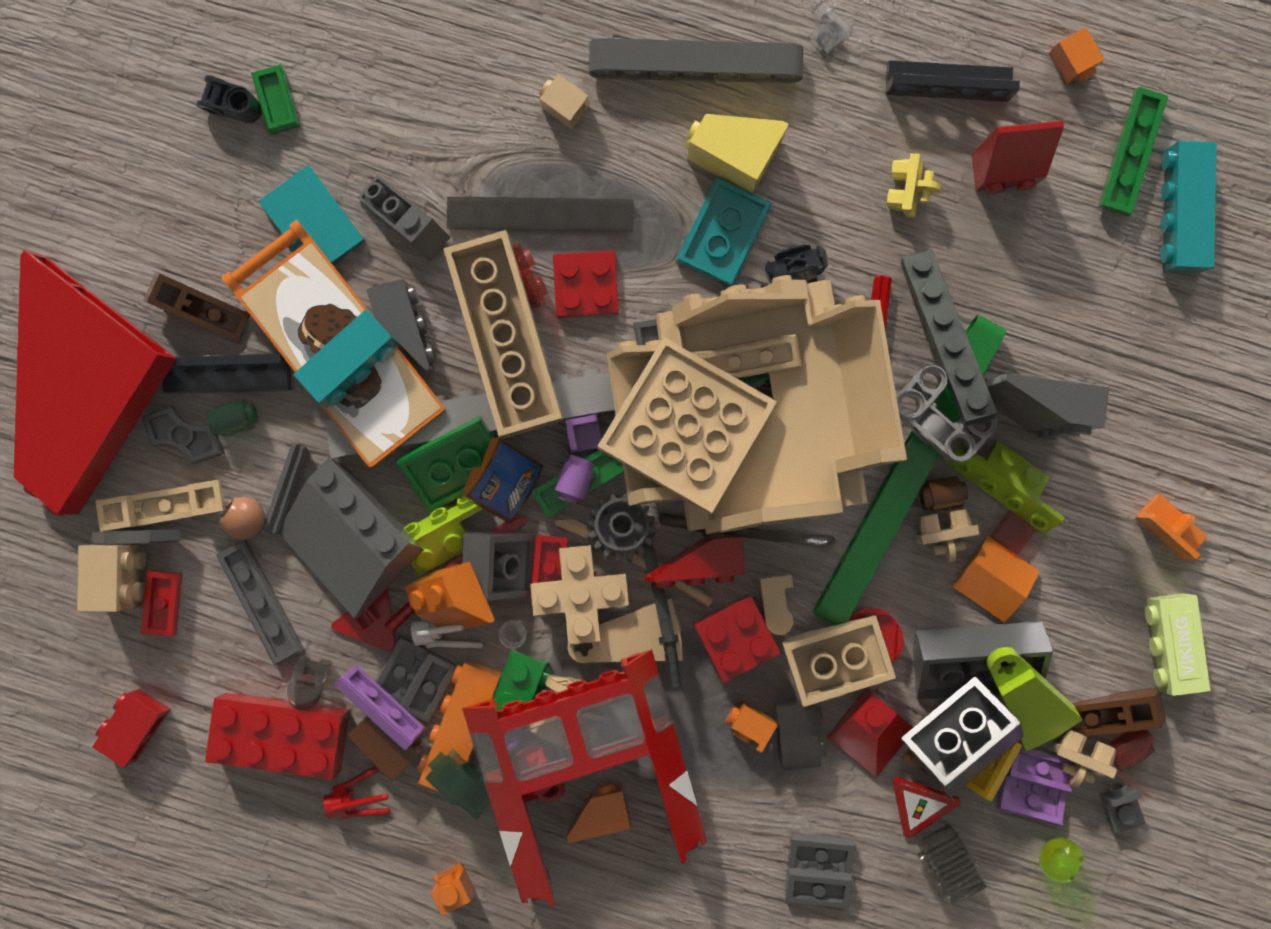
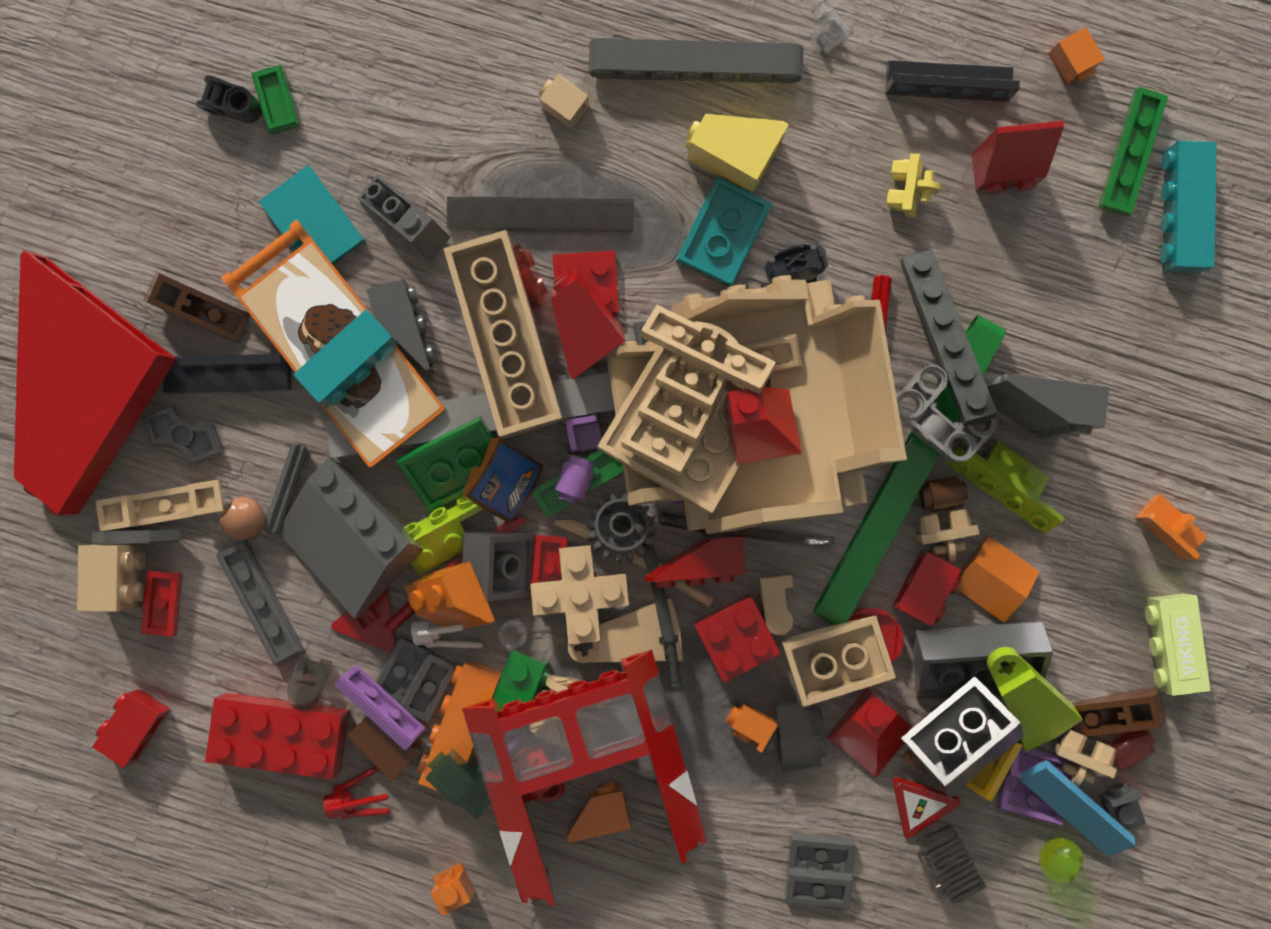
clear green brick [207,399,258,437] -> none
clear red tile [990,511,1036,555] -> none
none -> red slope [550,269,625,379]
none -> tan slope [621,305,776,477]
none -> red slope [724,387,802,465]
none -> red brick [892,551,961,626]
none -> dark azure tile [1021,760,1135,857]

